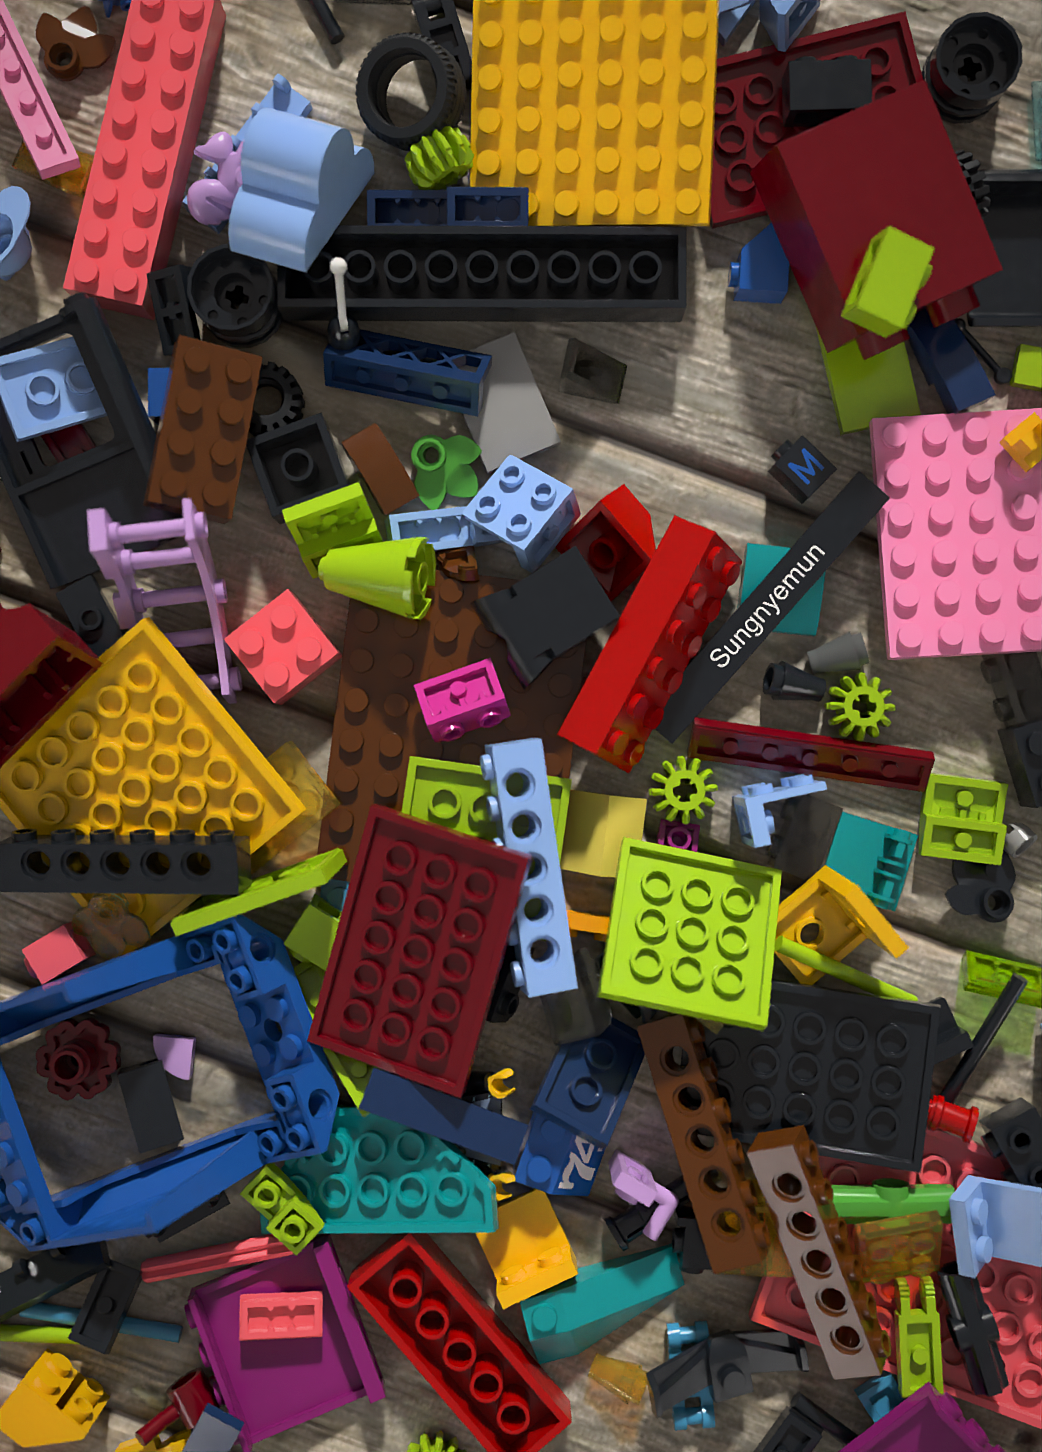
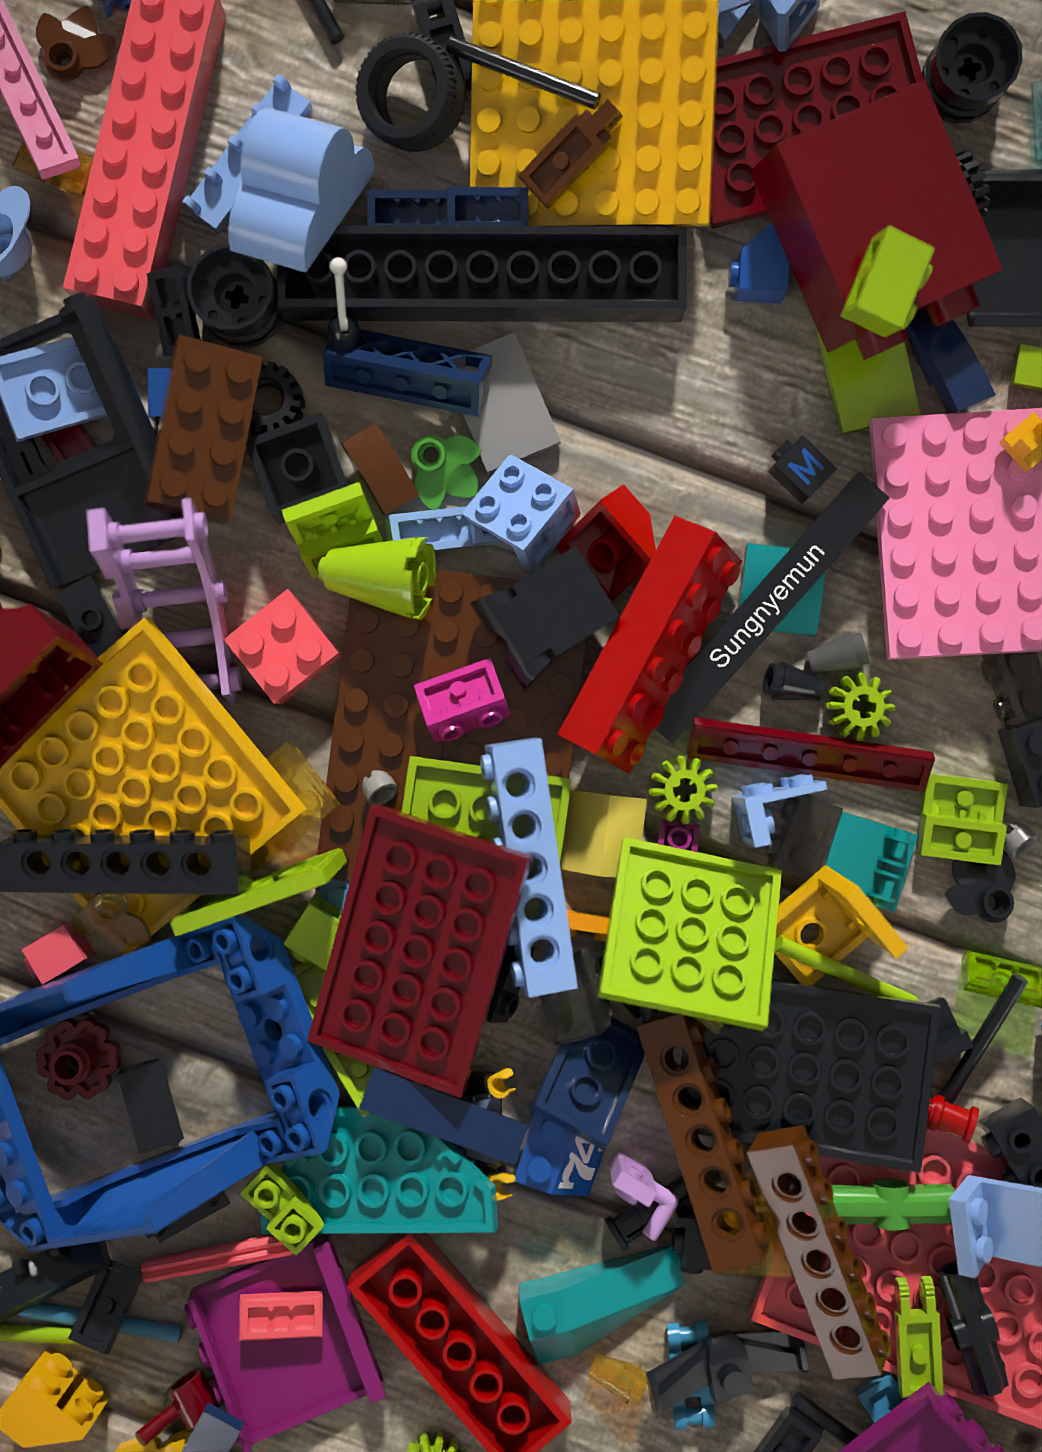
lavender tile [153,1033,196,1080] -> none
lavender animal [187,131,244,226] -> none
lime gear [404,126,474,190] -> none
reddish brown tile [435,546,479,581] -> none
yellow bracket [475,1188,578,1309] -> none
clear smoke slope [559,338,627,404] -> none
black brick [782,55,872,127] -> none
clear yellow plate [855,1210,943,1284] -> none
black hinge [954,318,1012,385] -> none
none -> light grey hinge [362,770,398,805]
none -> black bar [446,36,601,110]
none -> reddish brown hinge [518,99,623,209]

